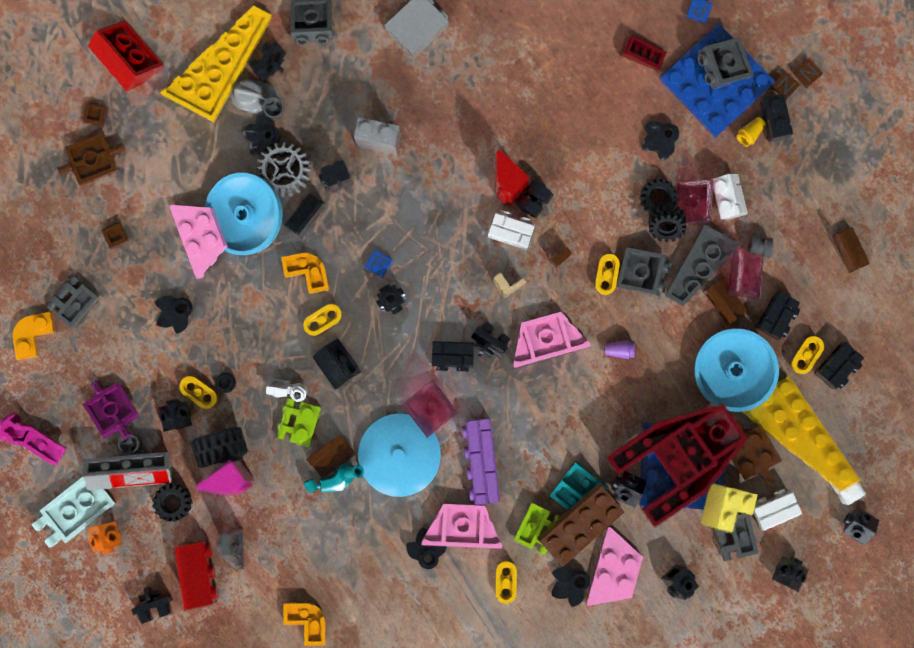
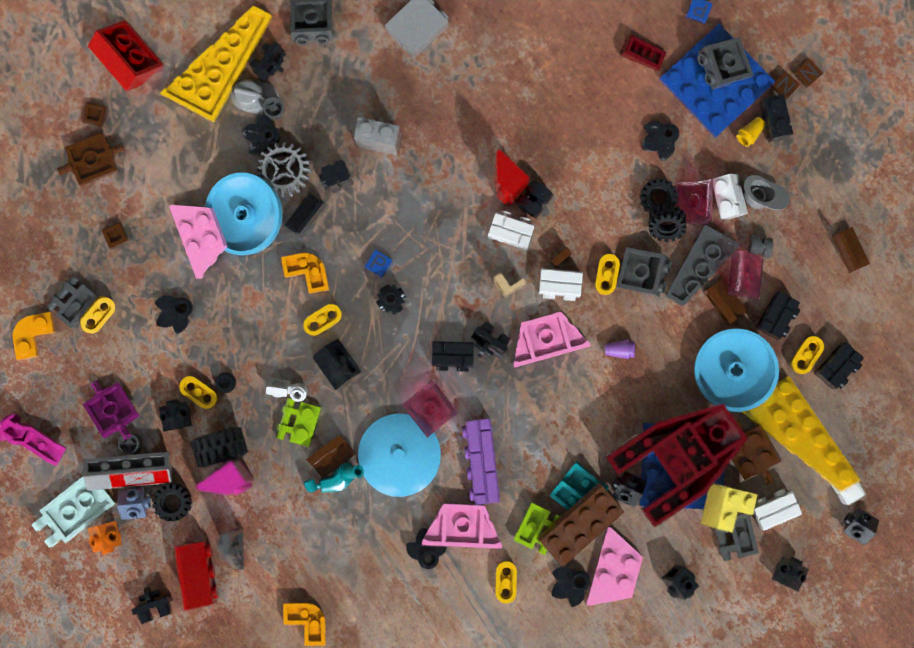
none -> yellow plate [80,296,115,334]
none -> sand blue brick [117,488,151,520]
none -> white brick [539,268,583,301]
none -> light grey piece [743,175,790,210]

